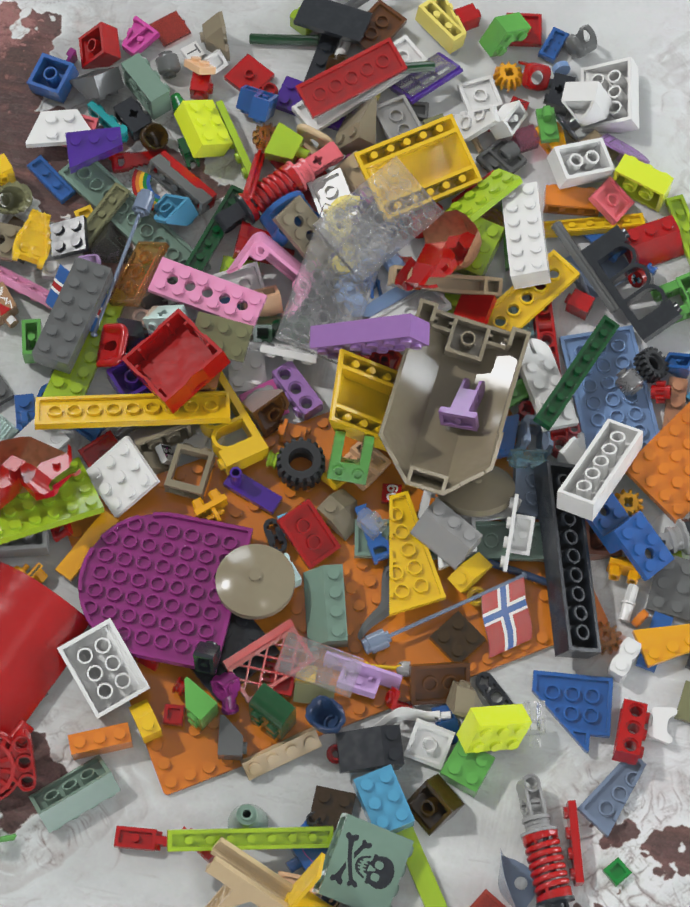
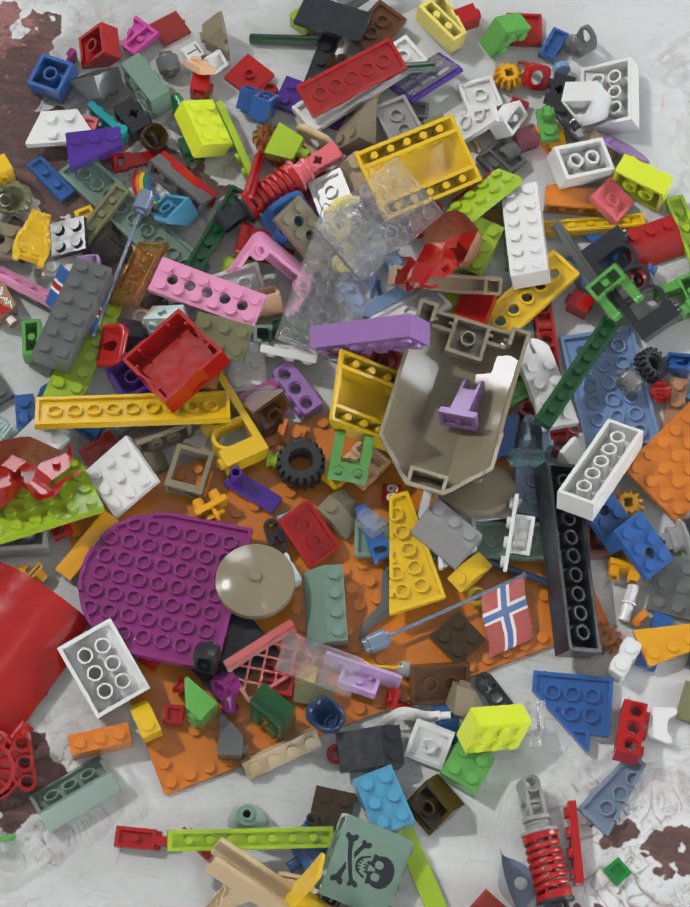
white tile [155,444,174,465] -> none
none -> bright green brick [585,263,645,322]

